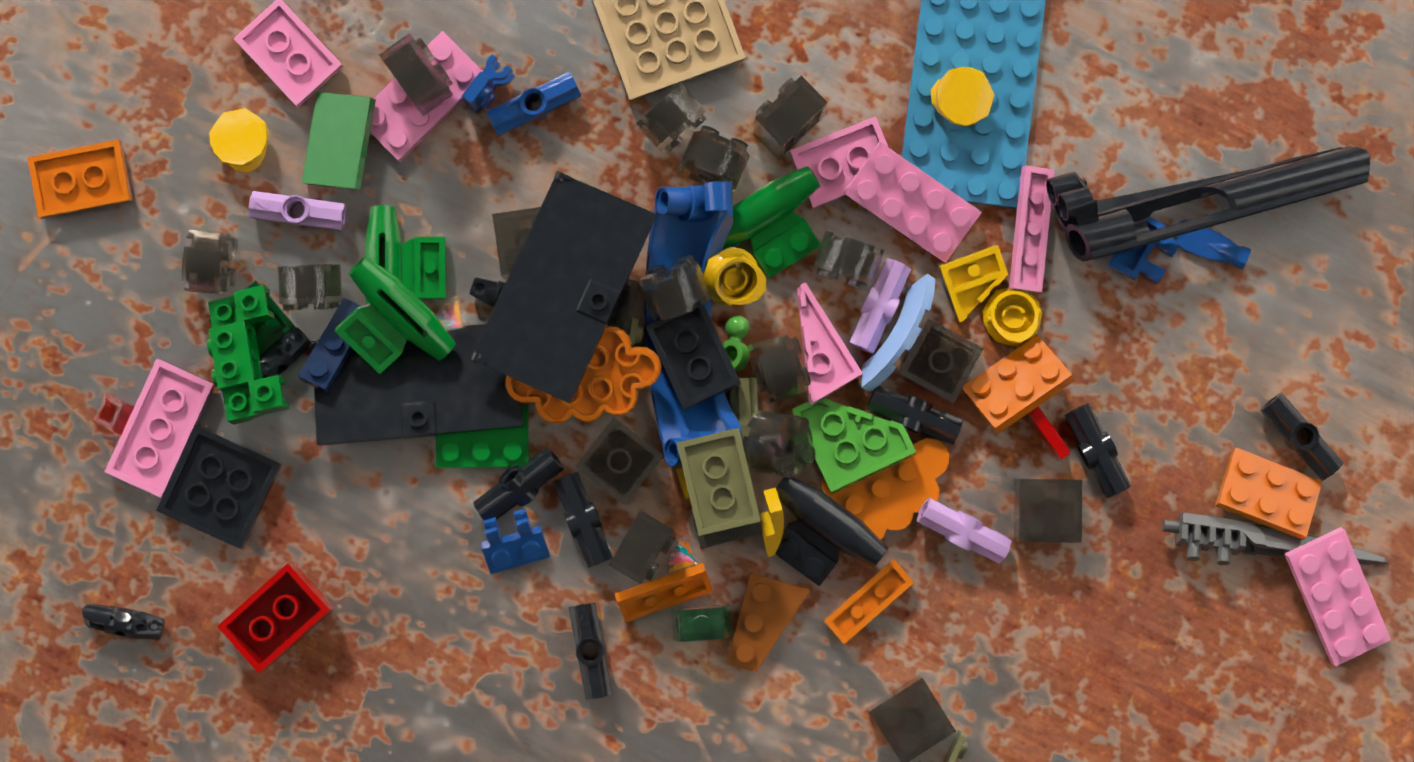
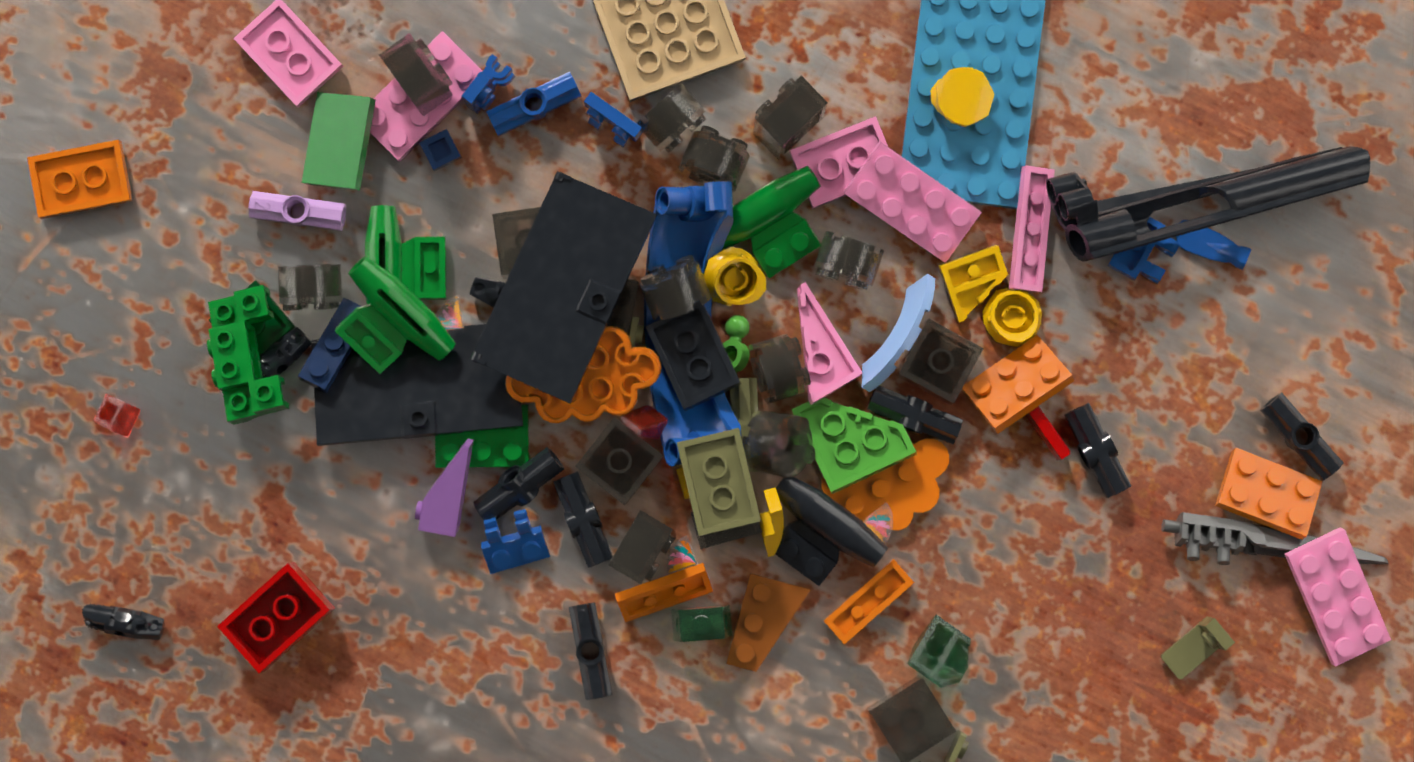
bright pink plate [105,359,215,498] -> none
black plate [156,425,282,549] -> none
clear smoke brick [182,229,238,295] -> none
yellow hat [209,108,269,173] -> none
lavender piece [849,258,911,354] -> none
lavender piece [916,497,1012,564] -> none
clear smoke brick [1014,479,1082,543] -> none
none -> medium lavender slope [415,439,474,537]
none -> dark blue plate [419,129,462,172]
none -> blue plate [584,92,643,148]
none -> clear red slope [619,405,668,439]
none -> clear tile [863,503,893,544]
none -> clear green slope [907,614,971,688]
none -> olive bracket [1160,616,1235,679]

